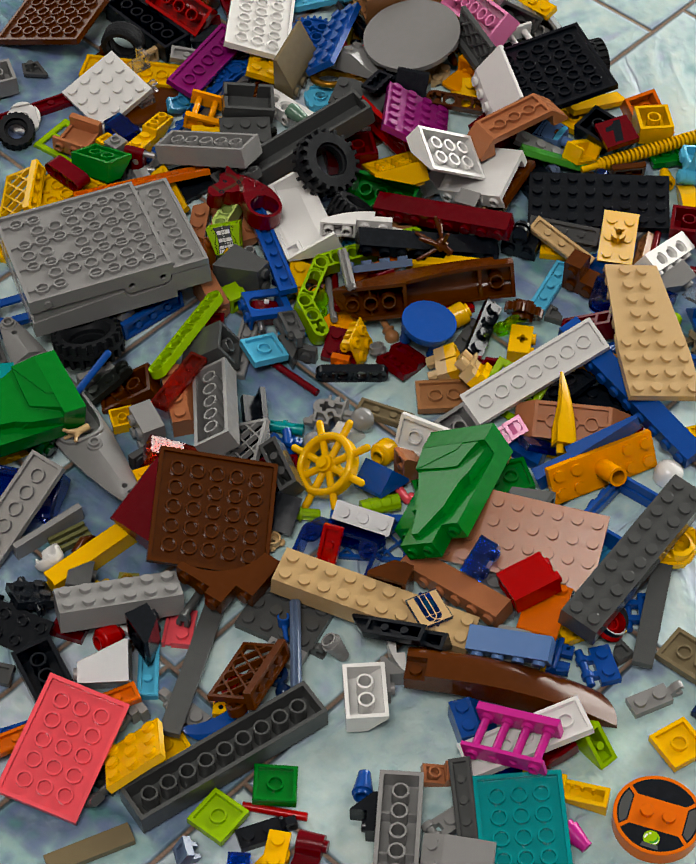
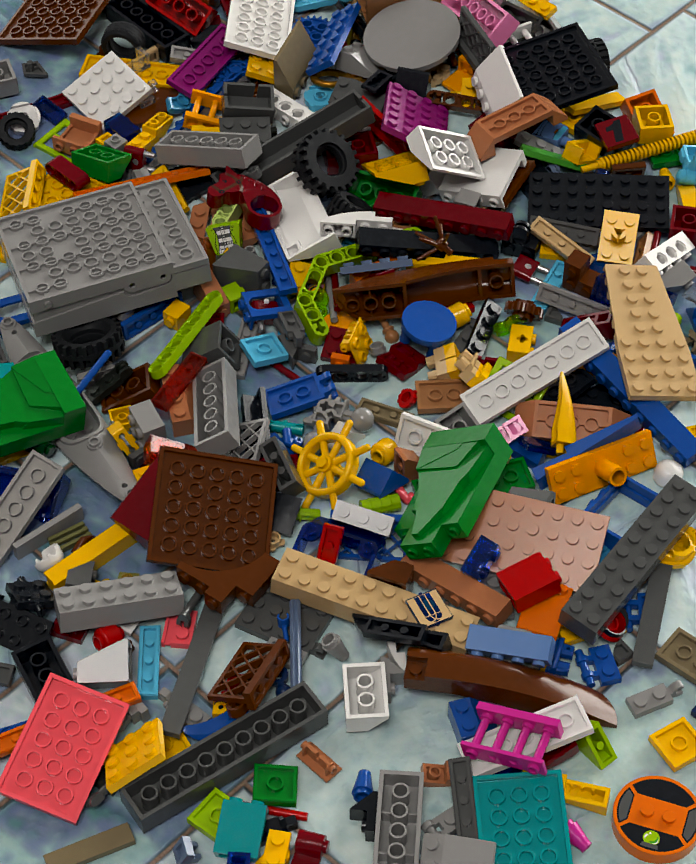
tan bar [62,423,90,443] -> none
black slope [125,603,161,667] -> none
sand green cone [285,103,308,123] -> none
light grey axle [337,248,356,291] -> none
none -> clear blue tile [32,95,68,126]
none -> yellow piece [106,420,139,456]
none -> yellow brick [163,299,191,331]
none -> teal panel [213,797,269,863]
none -> blue tile [266,371,338,420]
none -> nougat hinge [296,741,342,783]
none -> red animal [397,388,417,409]
none -> dark red piece [514,254,550,286]
none -> light grey plate [535,281,609,316]

